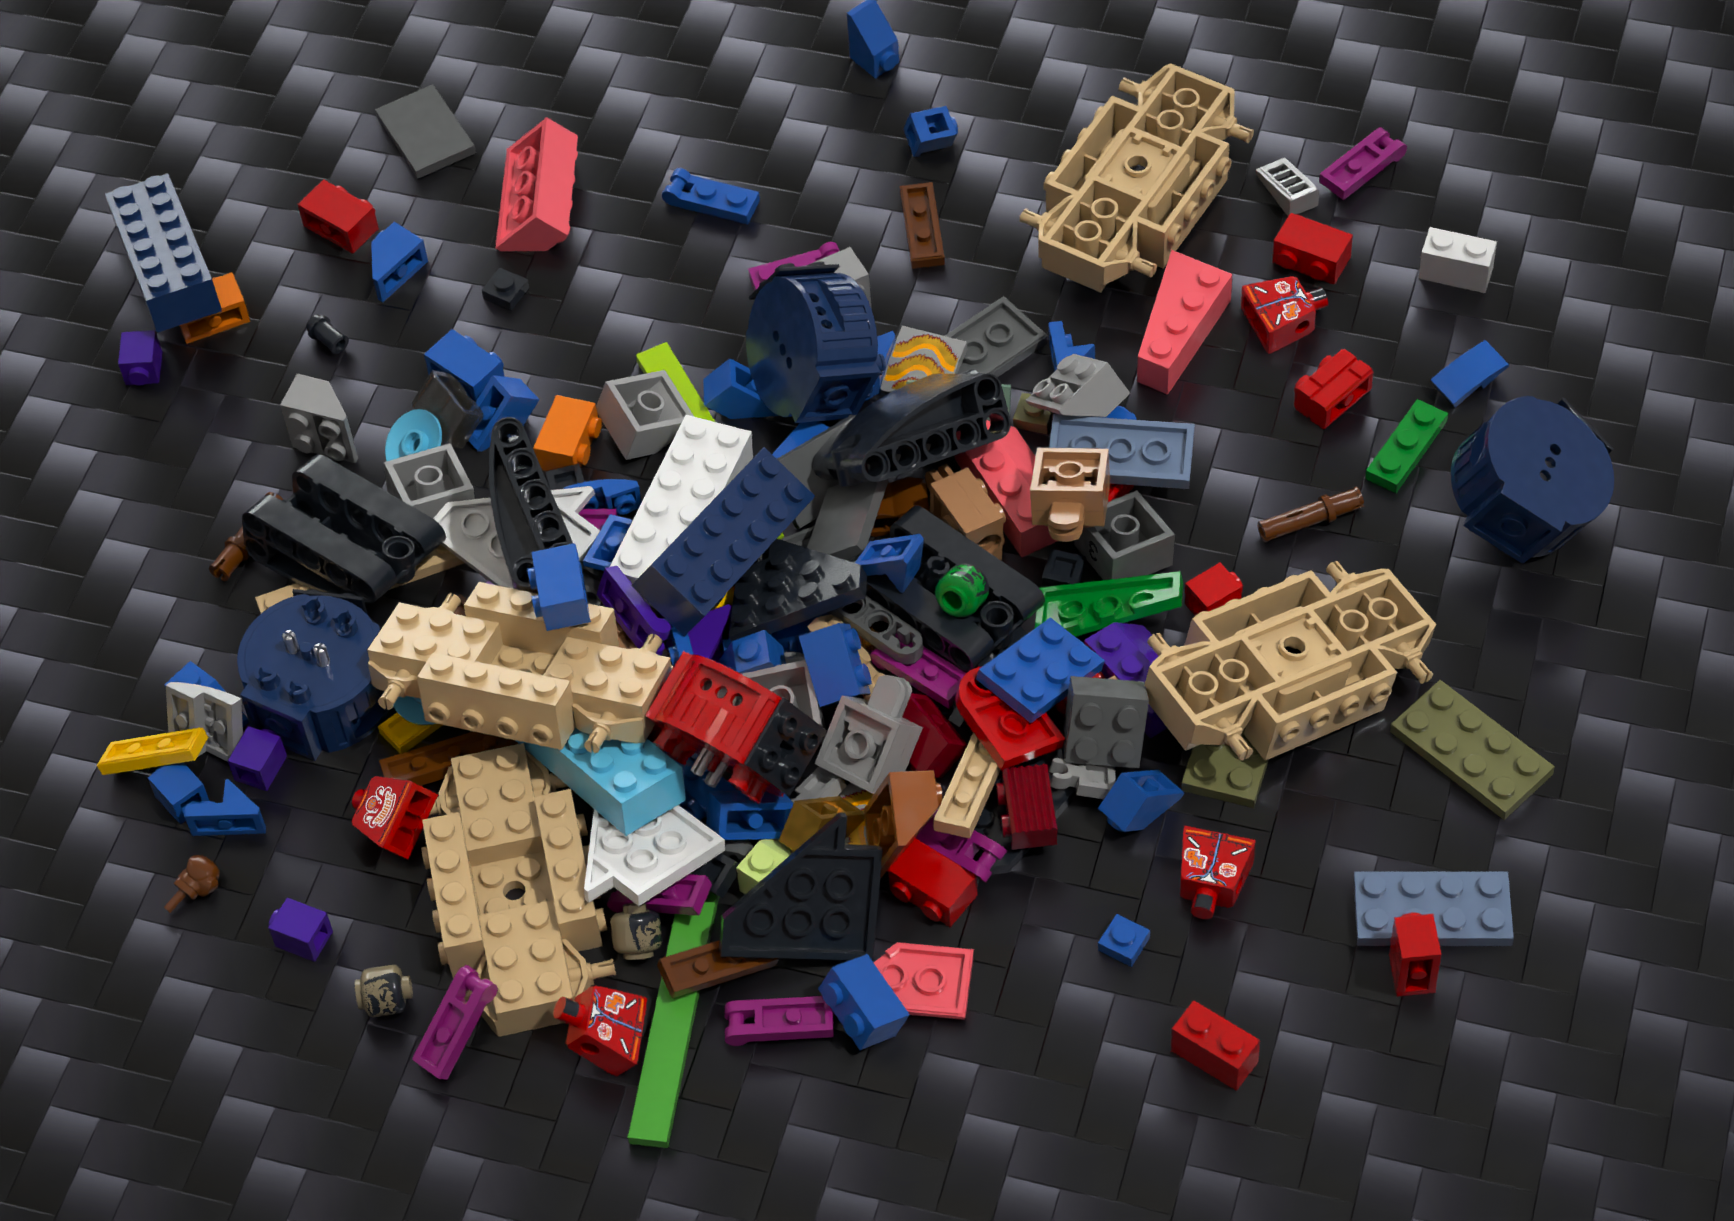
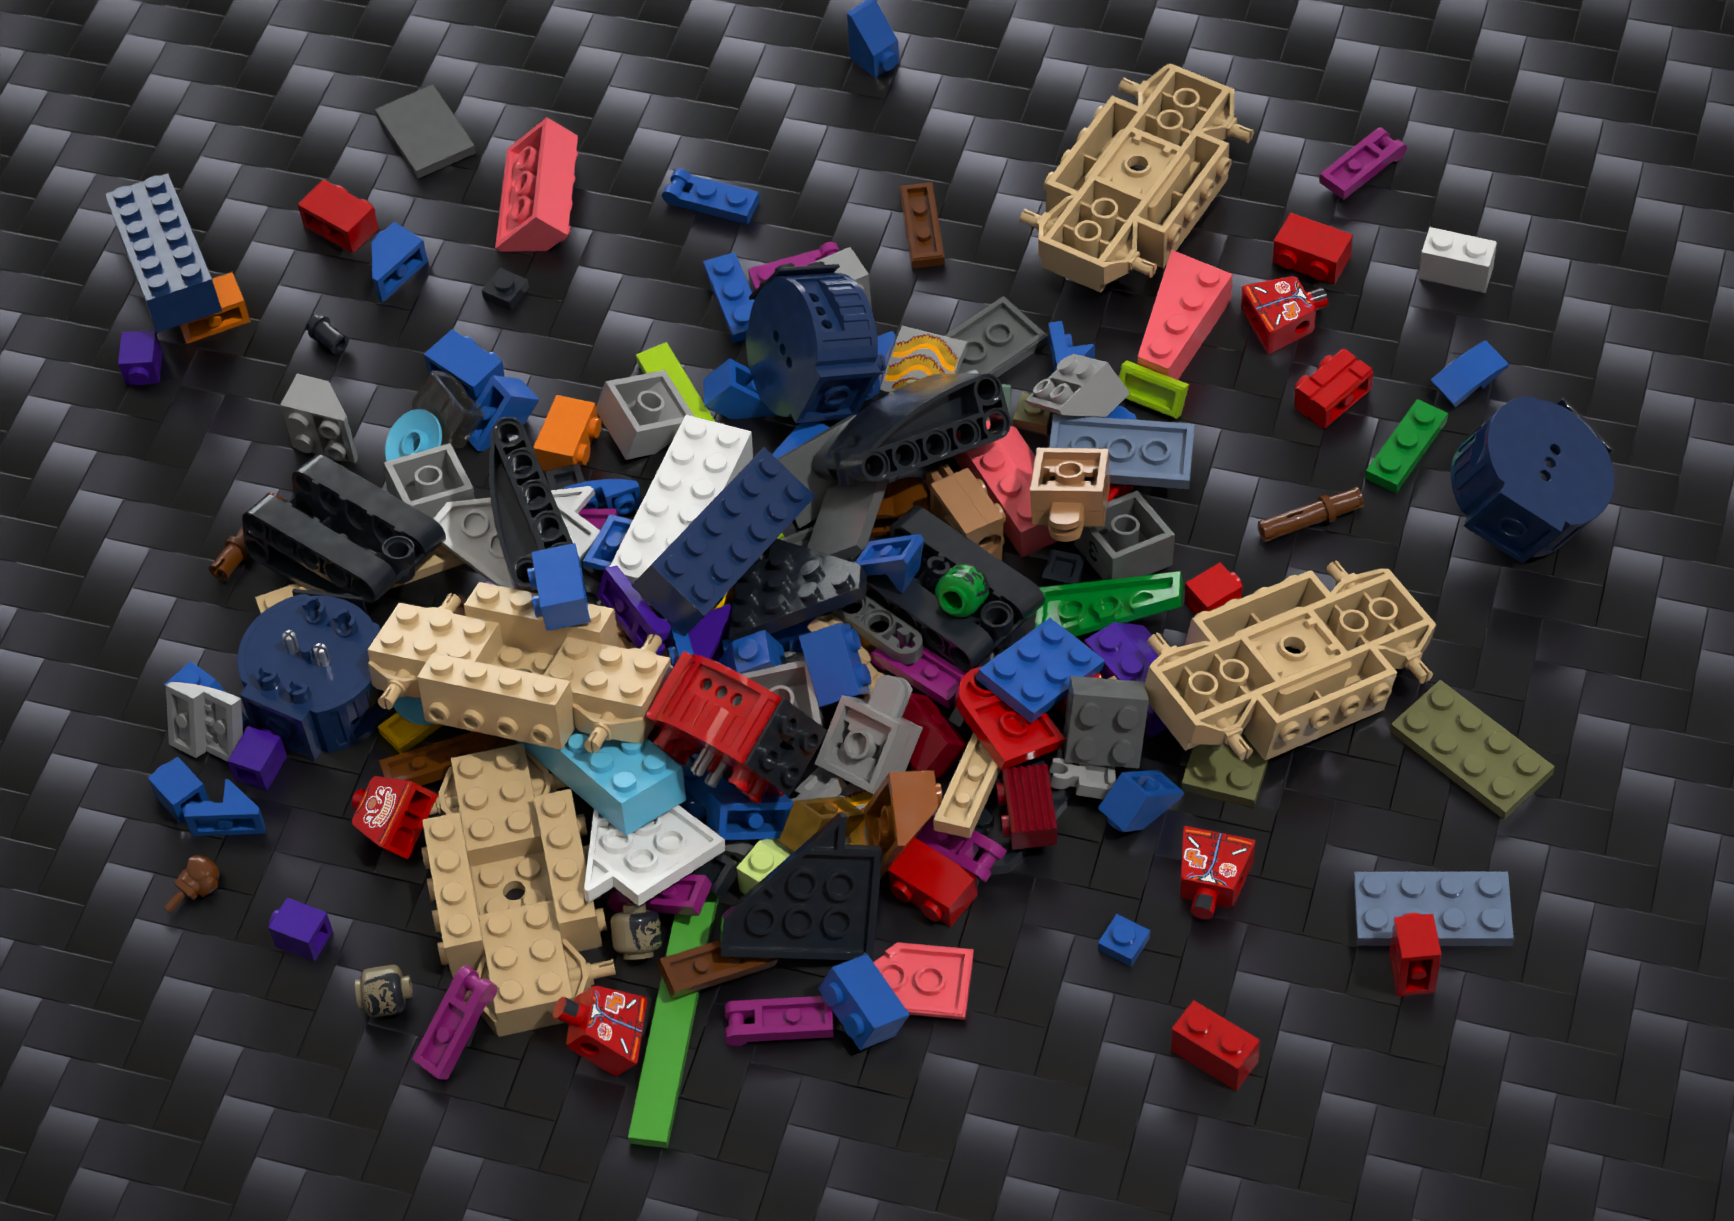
yellow tile [97,728,209,775] -> none
blue brick [903,106,958,157] -> none
light grey slope [1256,158,1319,216] -> none
none -> blue plate [703,252,755,343]
none -> lime tile [1119,360,1189,419]

